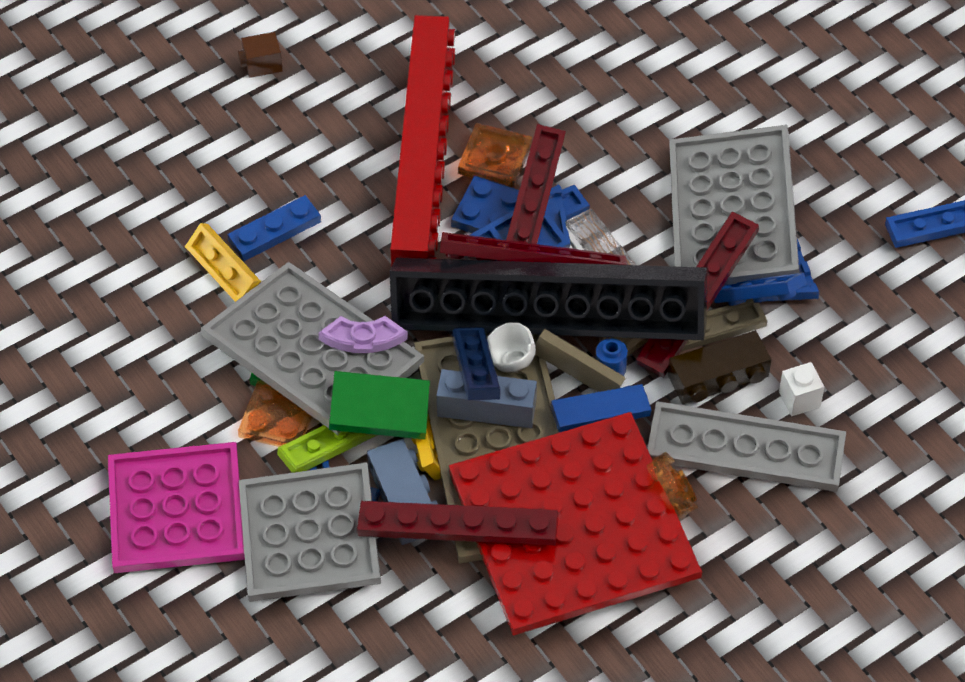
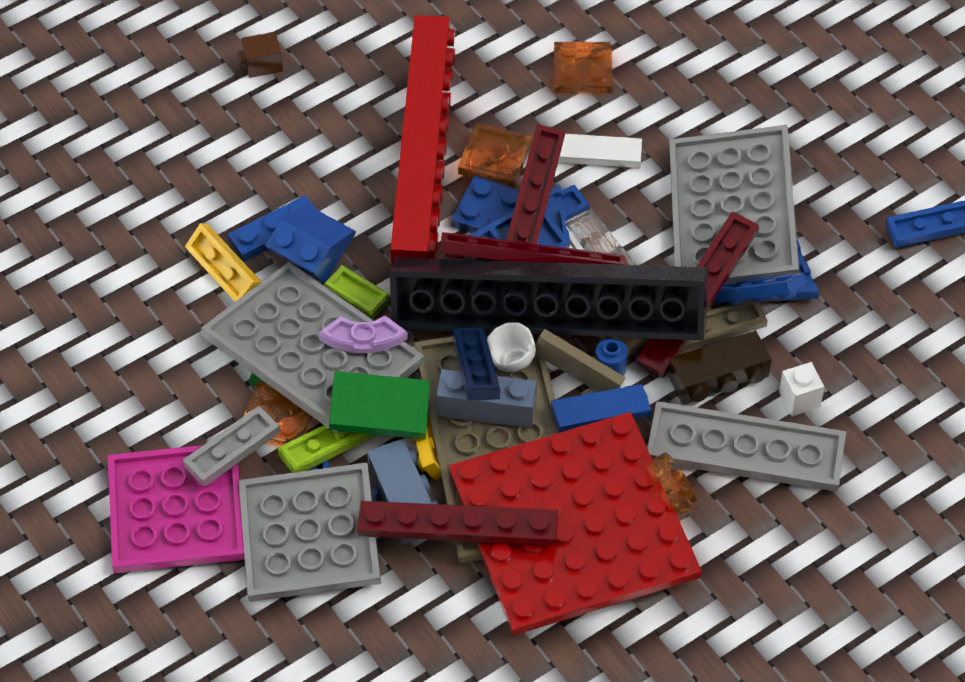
none -> light grey plate [183,406,280,487]
none -> blue slope [265,204,356,283]
none -> lime tile [323,265,391,320]
none -> clear orange plate [554,42,613,93]
none -> white tile [558,134,642,168]

